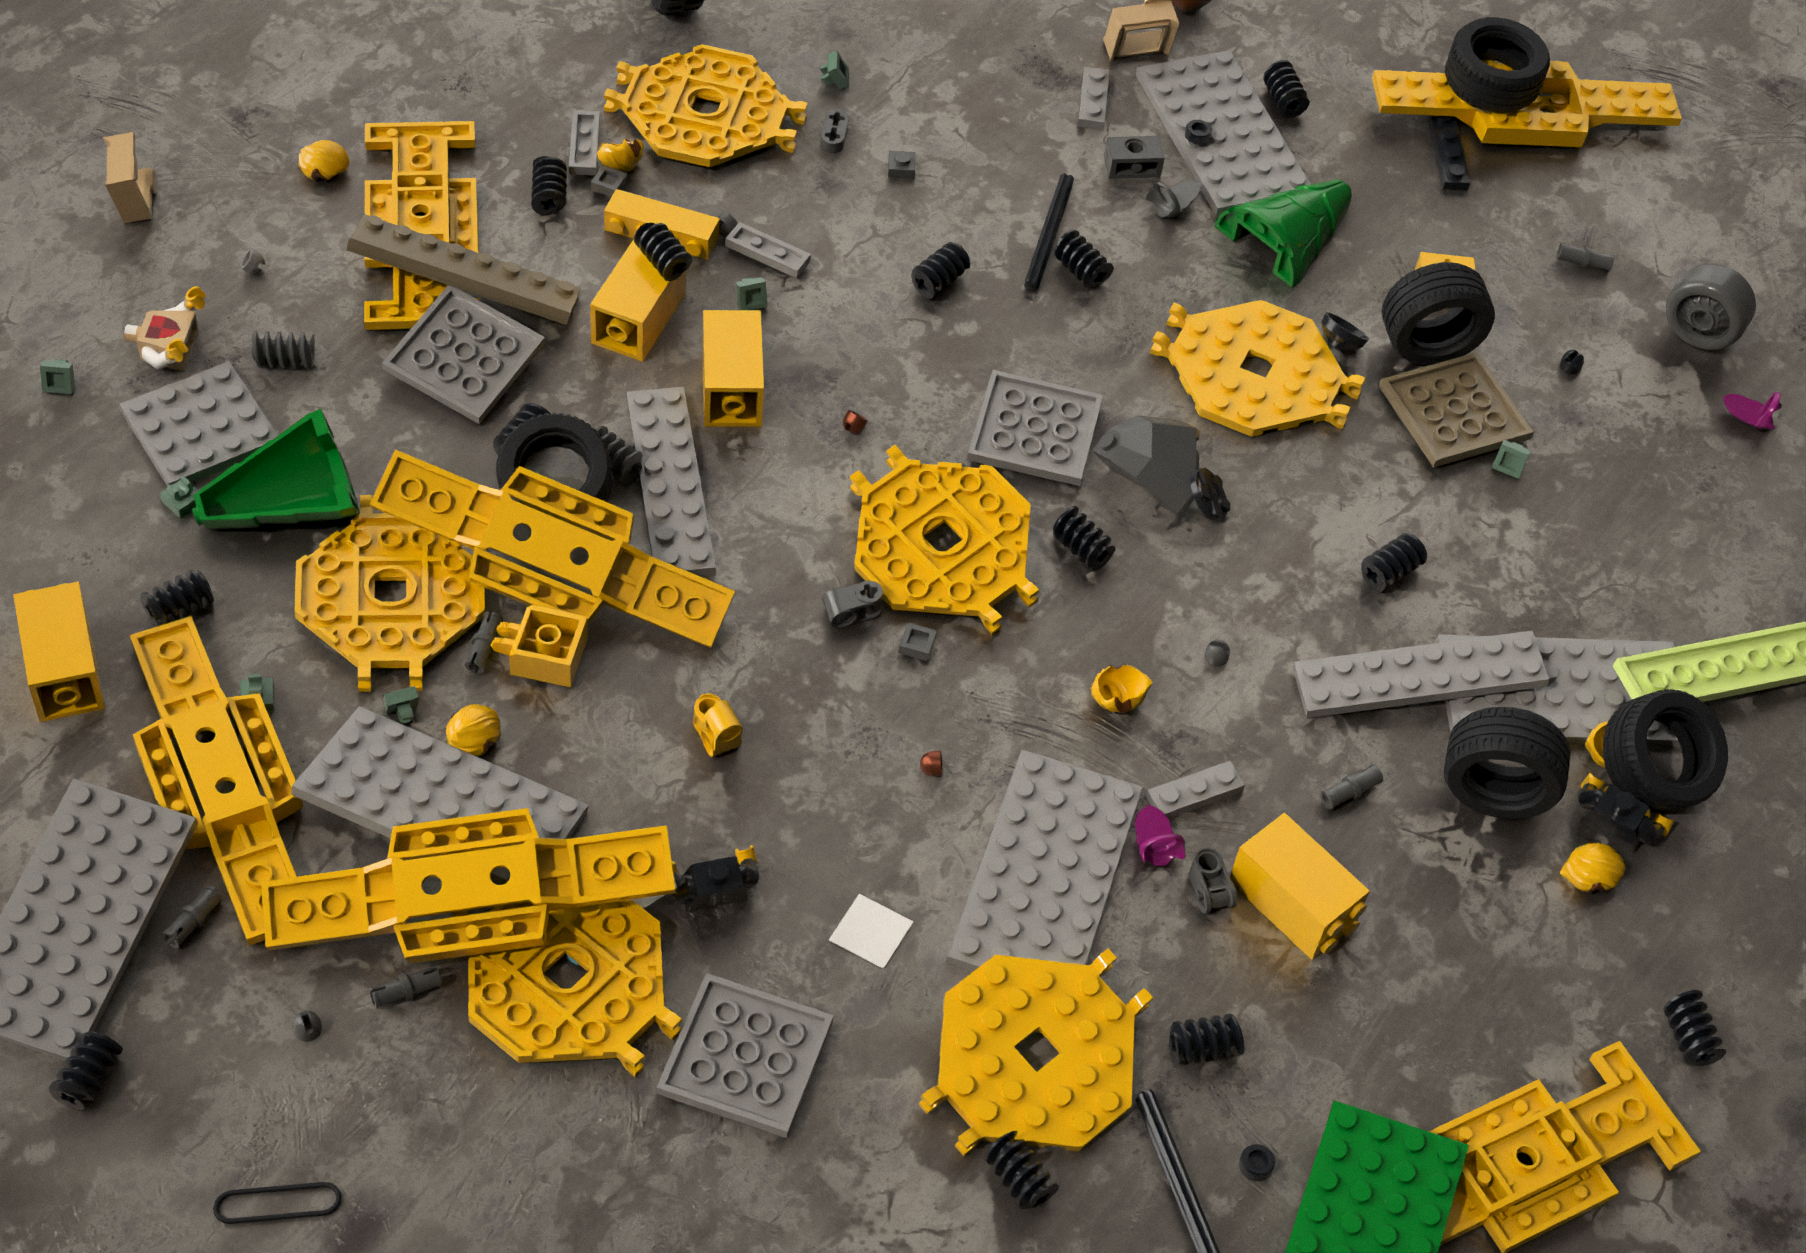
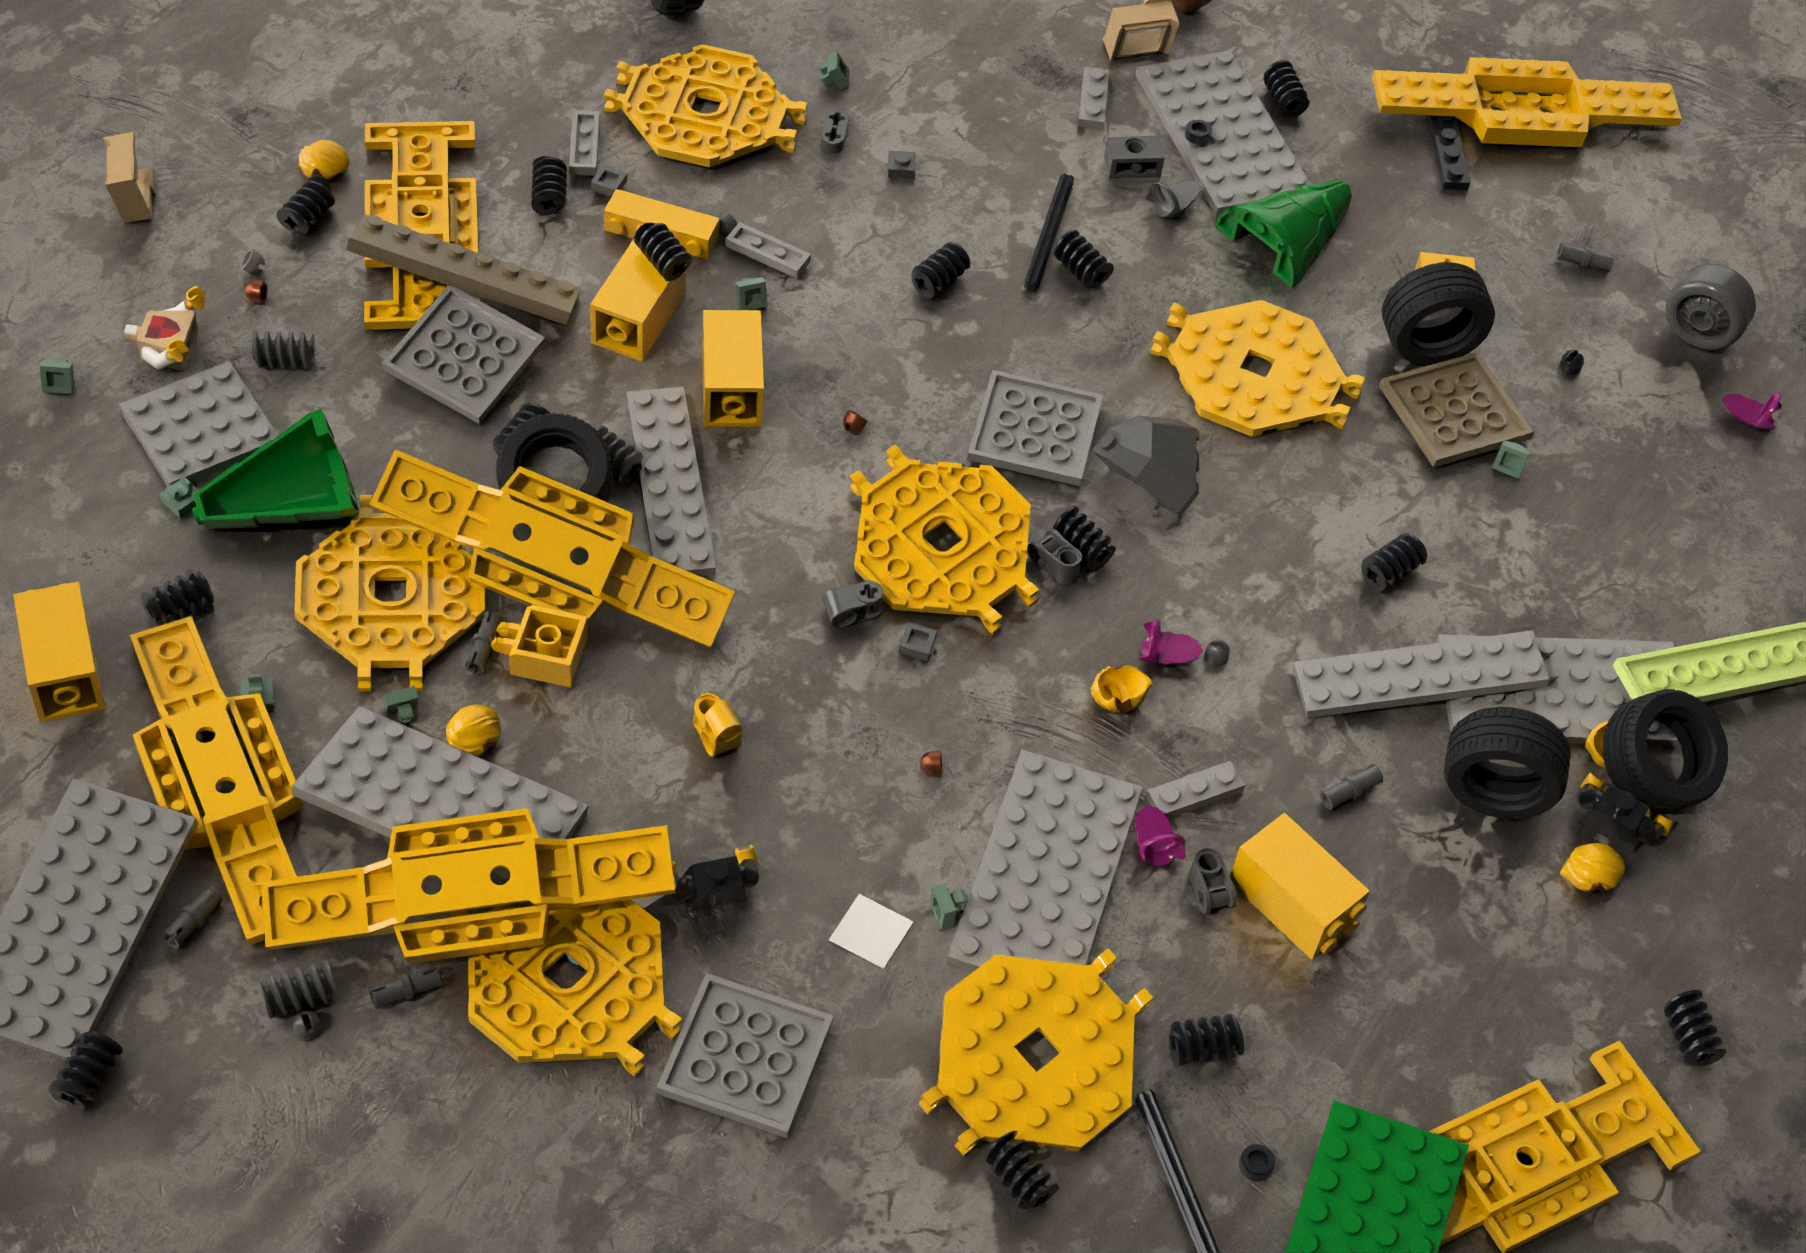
black piece [213,1182,341,1224] -> none
yellow hair [597,139,644,172] -> none
black wheel [1190,467,1230,521] -> none
black piece [1321,312,1369,352] -> none
black tyre [1445,17,1550,113] -> none
none -> copper hinge [244,280,268,304]
none -> dark grey piece [260,960,337,1019]
none -> black piece [276,176,335,235]
none -> sand green tile [930,883,968,931]
none -> dark grey piece [1027,529,1082,585]
none -> magenta piece [1139,619,1203,665]

